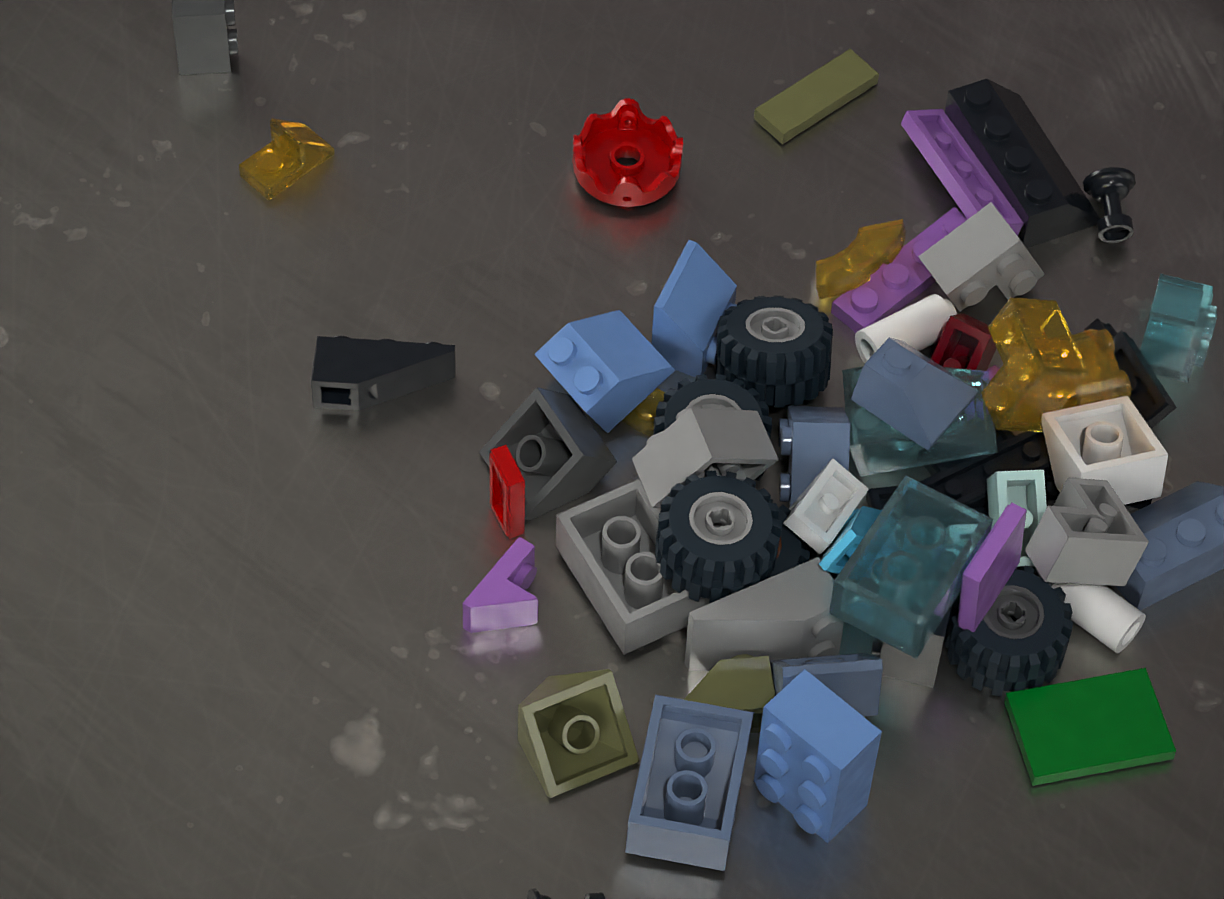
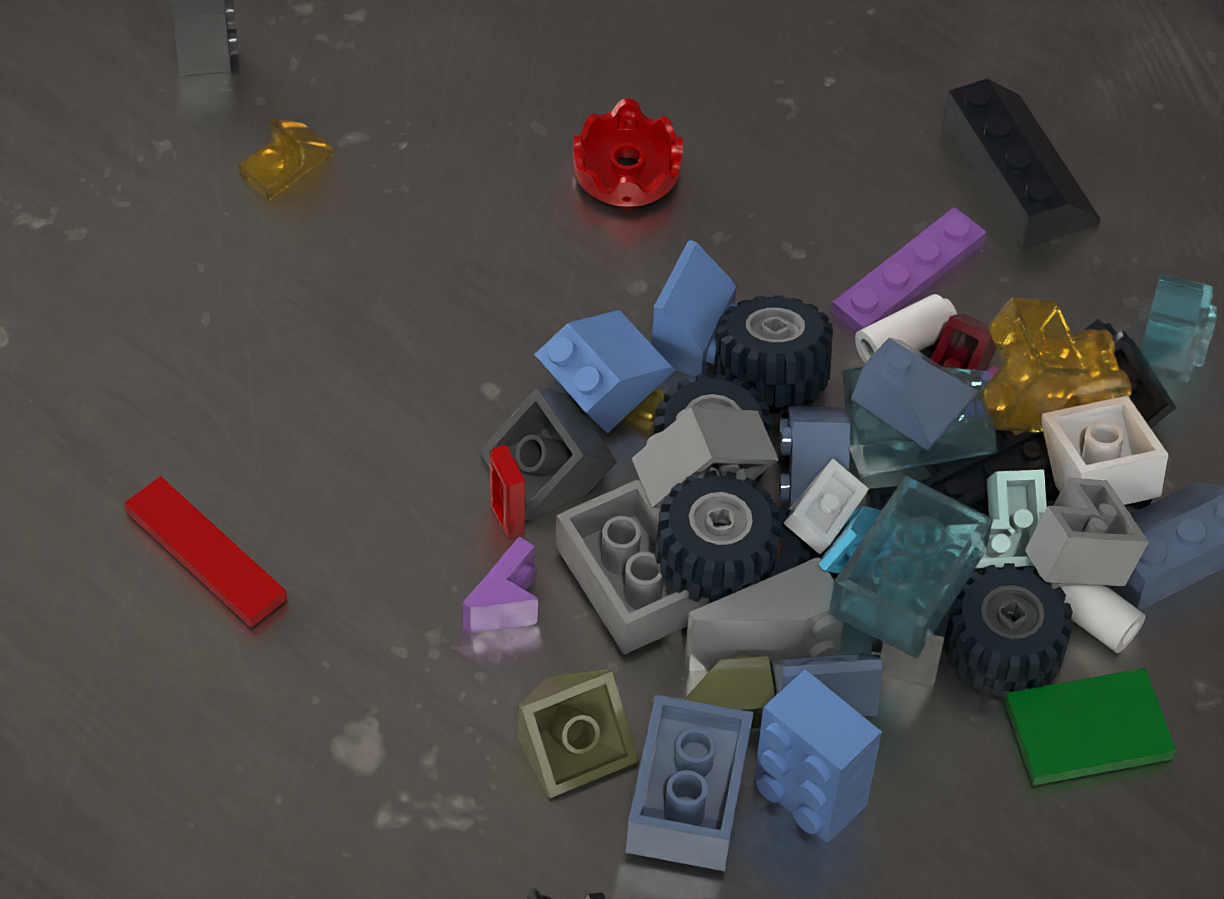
black slope [311,336,456,411] -> none
olive tile [754,48,879,144] -> none
clear yellow tile [816,219,906,299] -> none
medium lavender plate [901,109,1024,236] -> none
light grey brick [918,202,1045,312] -> none
medium lavender tile [958,502,1027,632] -> none
black piece [1083,167,1136,243] -> none
none -> red tile [124,476,287,628]

